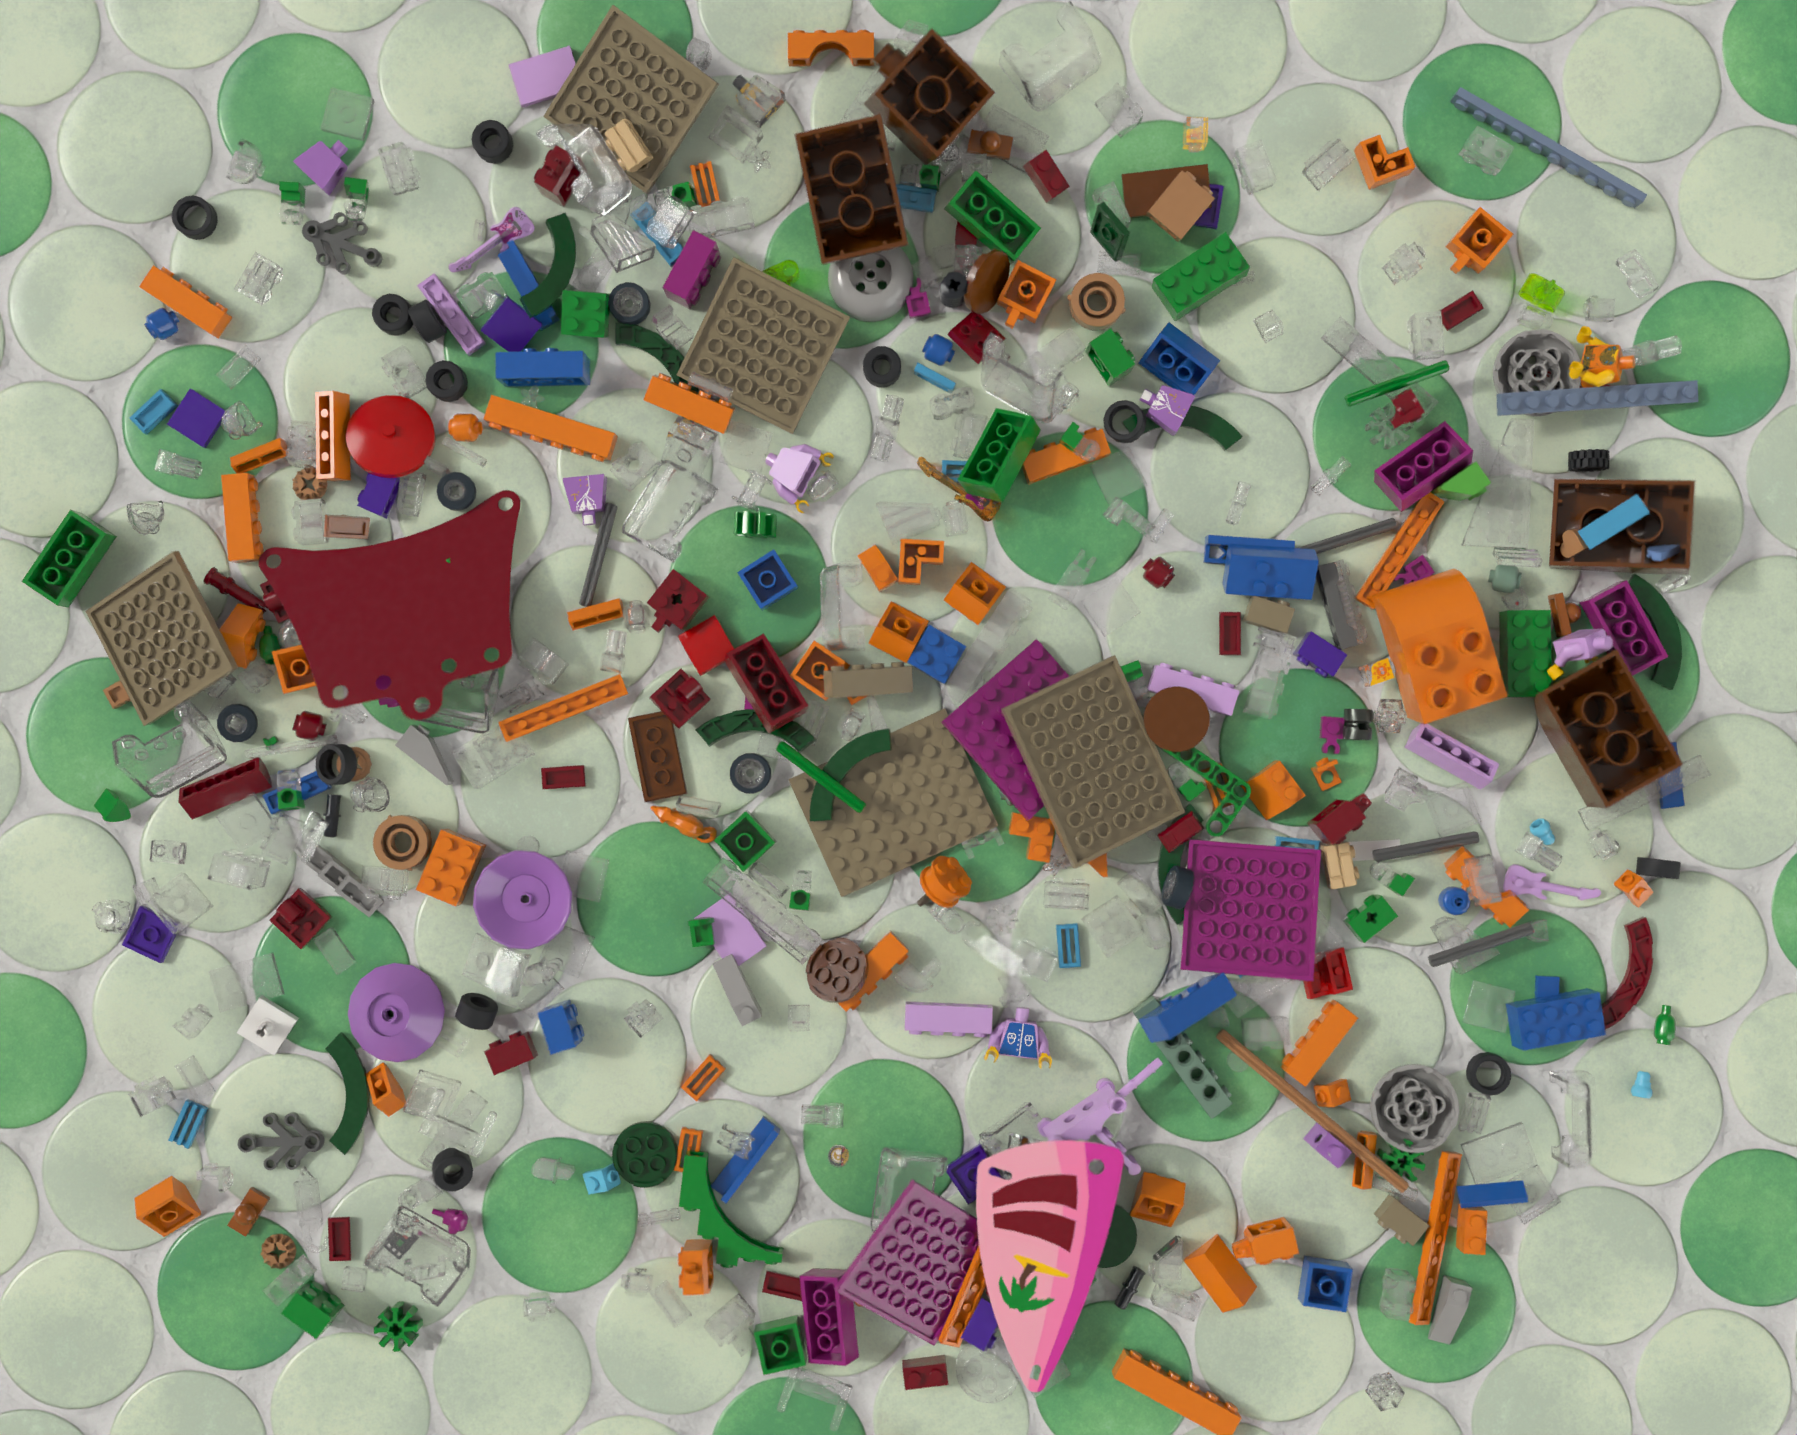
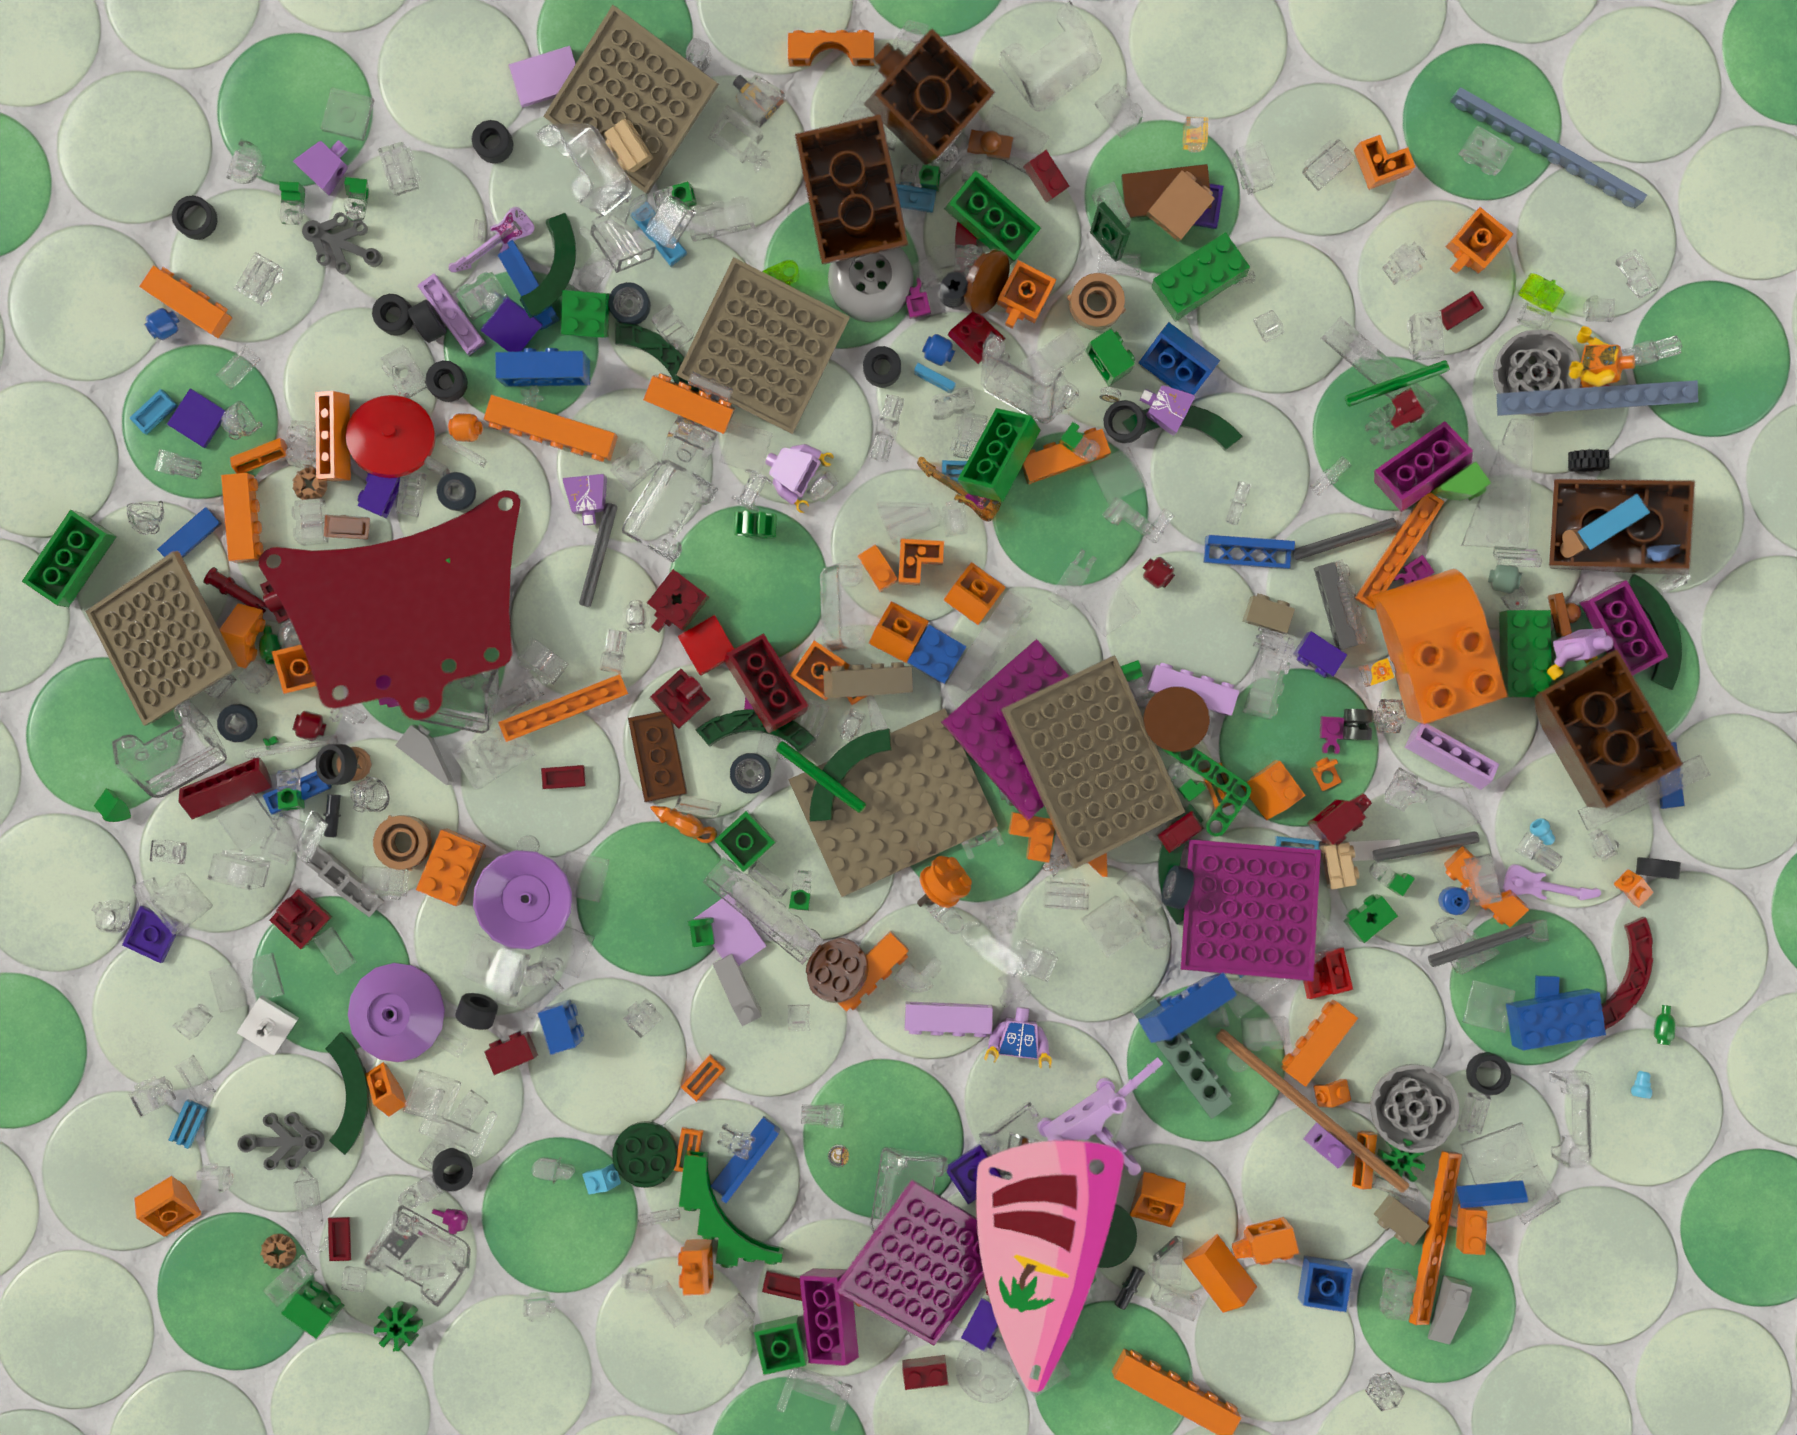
medium nougat tile [103,680,131,709] -> none
dark orange tile [227,1187,270,1237] -> none
dark red hinge [534,145,585,207] -> none
orange piece [567,598,625,630] -> none
magenta brick [662,230,721,310] -> none
orange tile [690,161,721,209] -> none
blue brick [737,549,798,611] -> none
orange tile [938,1246,986,1348] -> none
dark azure tile [1056,923,1081,968] -> none
dark red tile [1219,612,1241,655] -> none
blue brick [1222,544,1319,600] -> none
none -> blue tile [157,507,222,558]
none -> clear tile [1099,387,1122,403]

